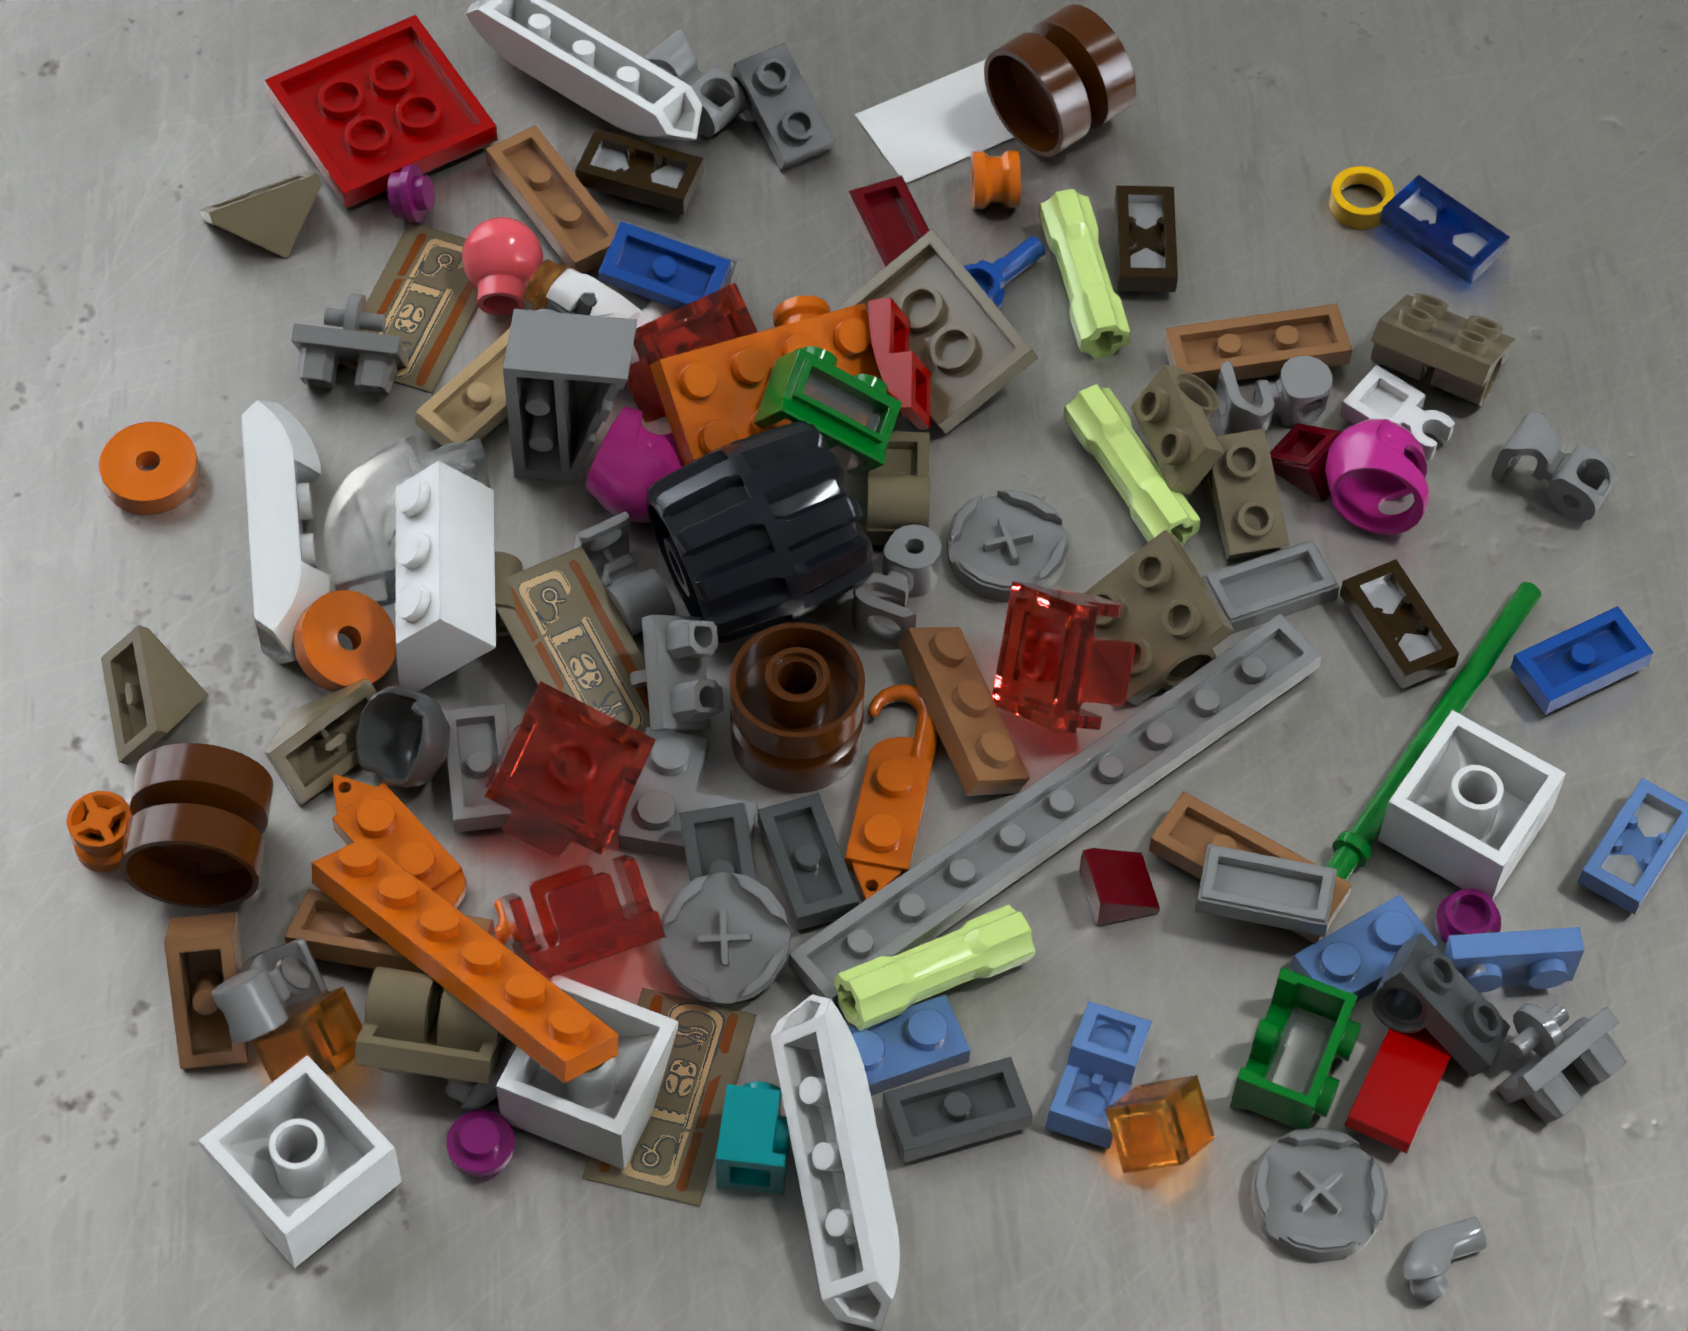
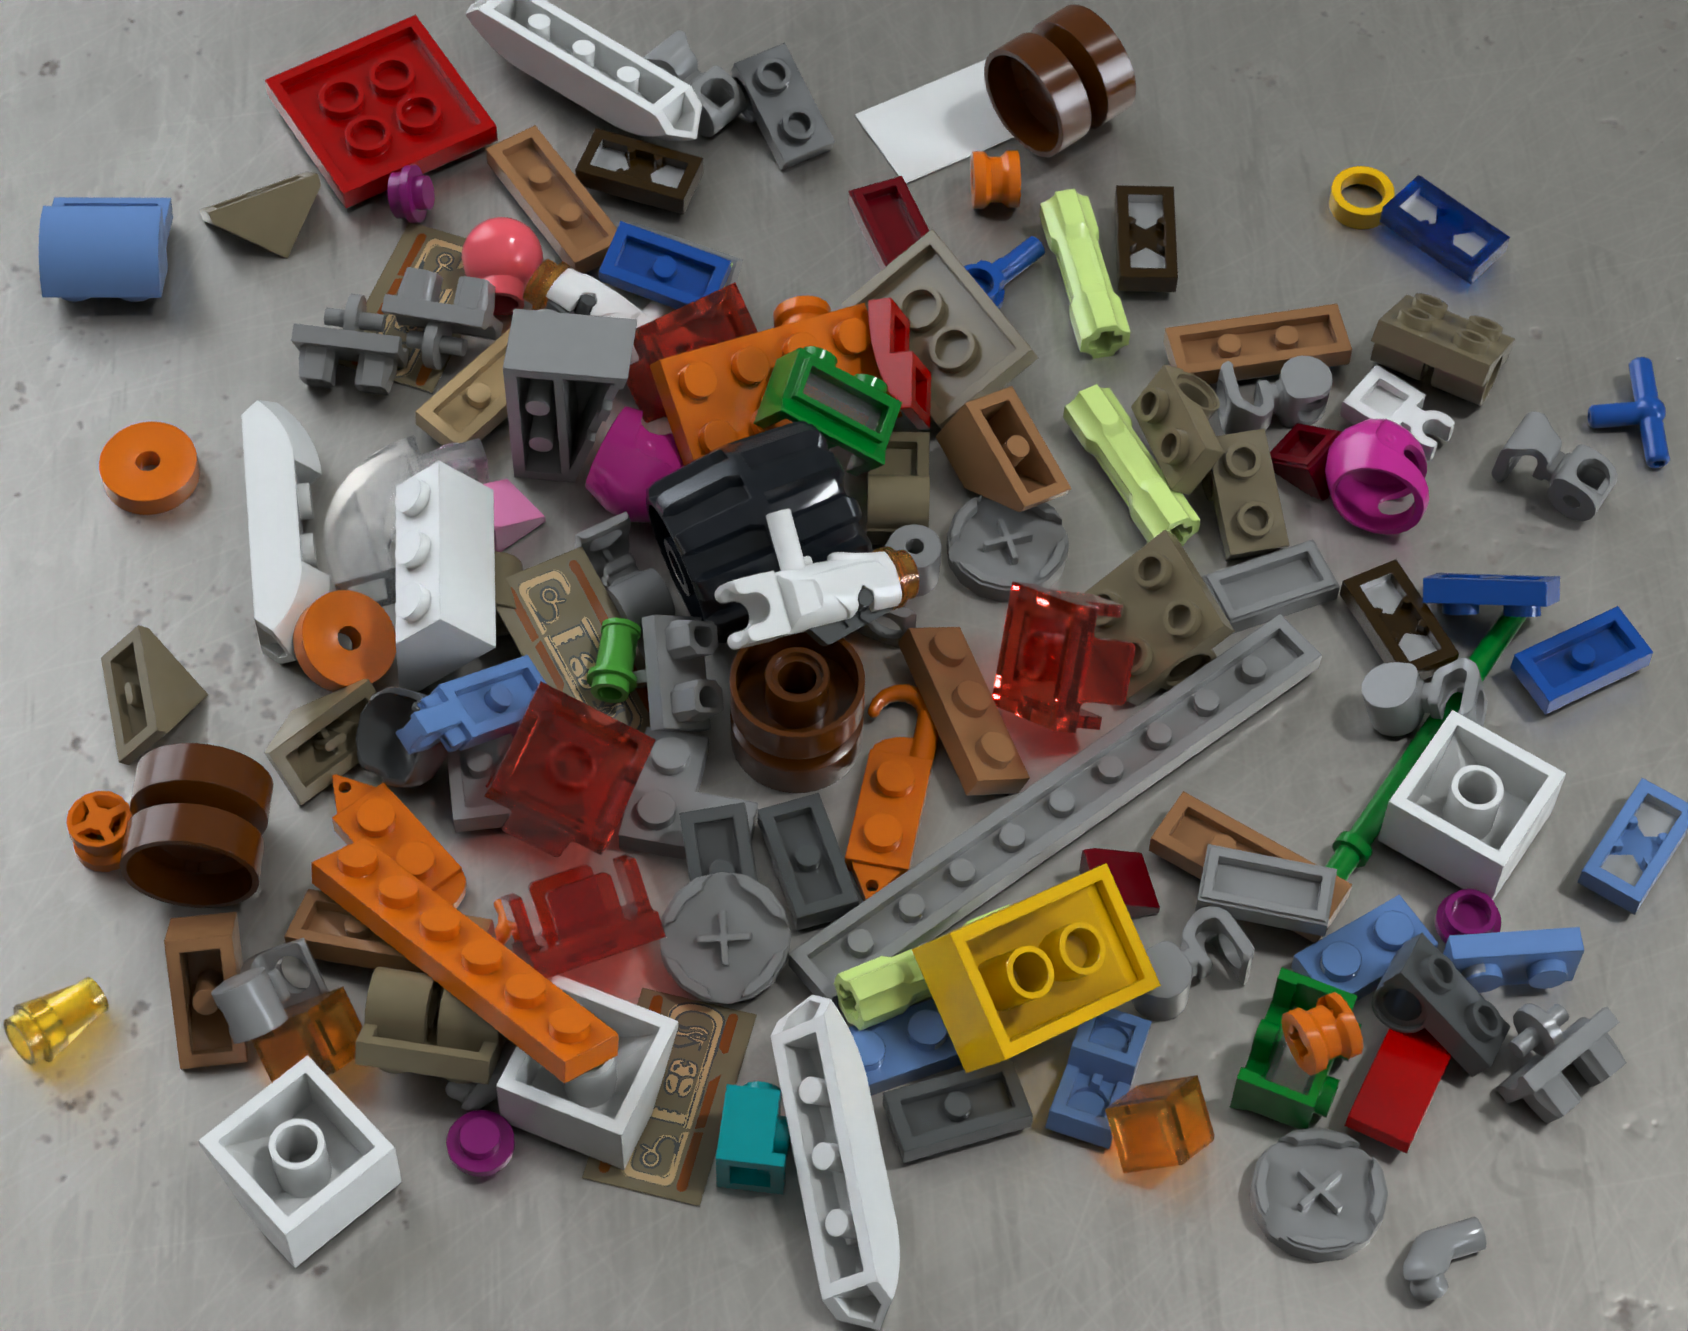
none -> clear yellow cone [3,977,109,1065]
none -> medium blue brick [39,197,173,302]
none -> light grey hips [381,267,503,370]
none -> medium blue hinge [396,655,562,754]
none -> bright pink slope [483,479,546,552]
none -> bright green pin [586,617,641,703]
none -> white piece [714,509,919,650]
none -> yellow slope [912,863,1161,1073]
none -> medium nougat slope [936,386,1072,512]
none -> light grey leg [1132,906,1254,1022]
none -> orange wheel [1281,992,1364,1076]
none -> light grey leg [1362,658,1487,736]
none -> blue plate [1423,573,1560,617]
none -> blue piece [1588,357,1670,468]

